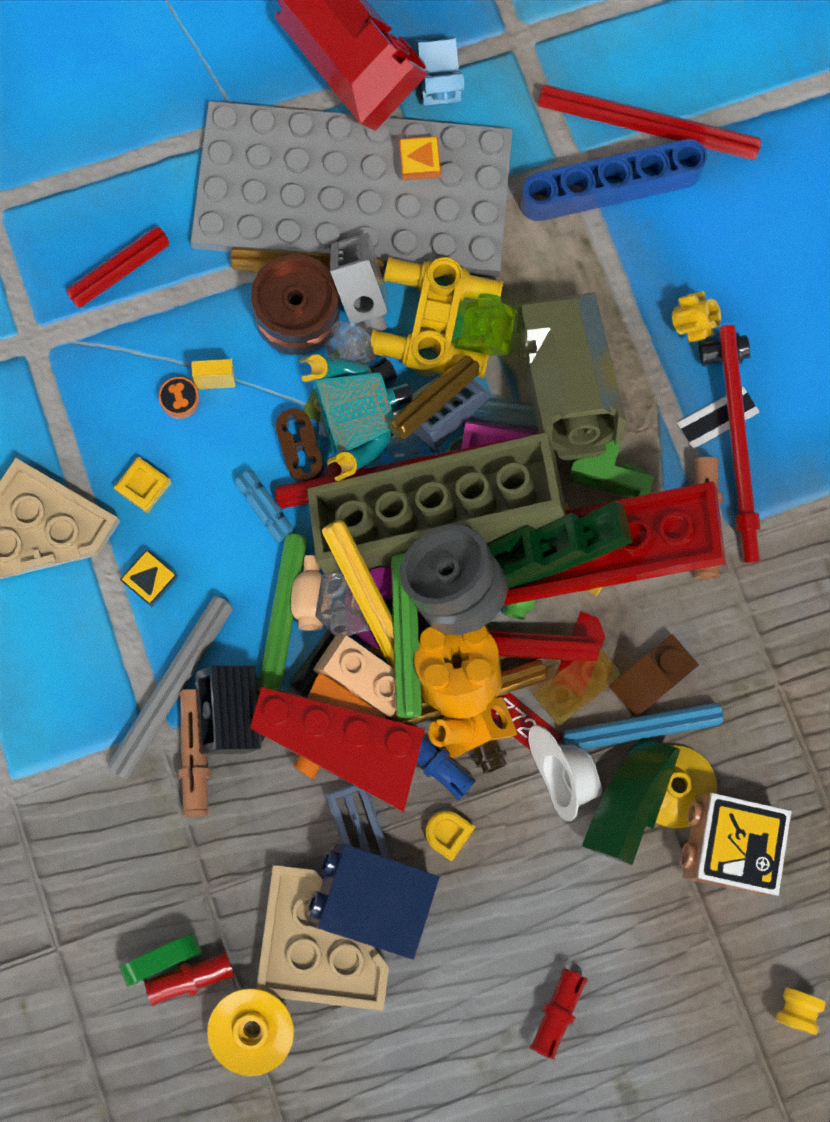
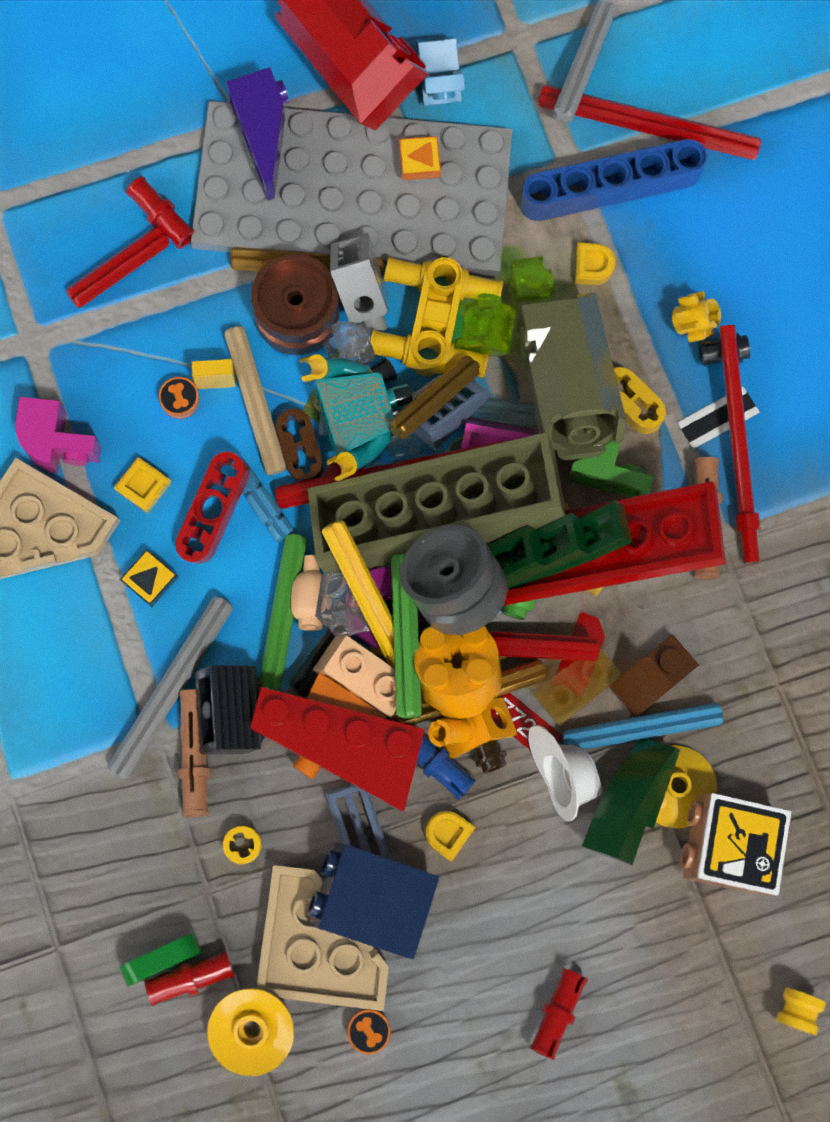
none -> dark pink brick [15,397,101,474]
none -> red pin [126,176,195,250]
none -> red beam [176,452,250,564]
none -> yellow bush [223,826,262,864]
none -> tan axle [224,326,286,475]
none -> dark purple slope [226,67,289,201]
none -> tile [347,1009,390,1055]
none -> clear neon green brick [508,256,554,314]
none -> light grey axle [553,0,616,123]
none -> yellow tile [575,242,616,285]
none -> yellow beam [614,367,666,434]

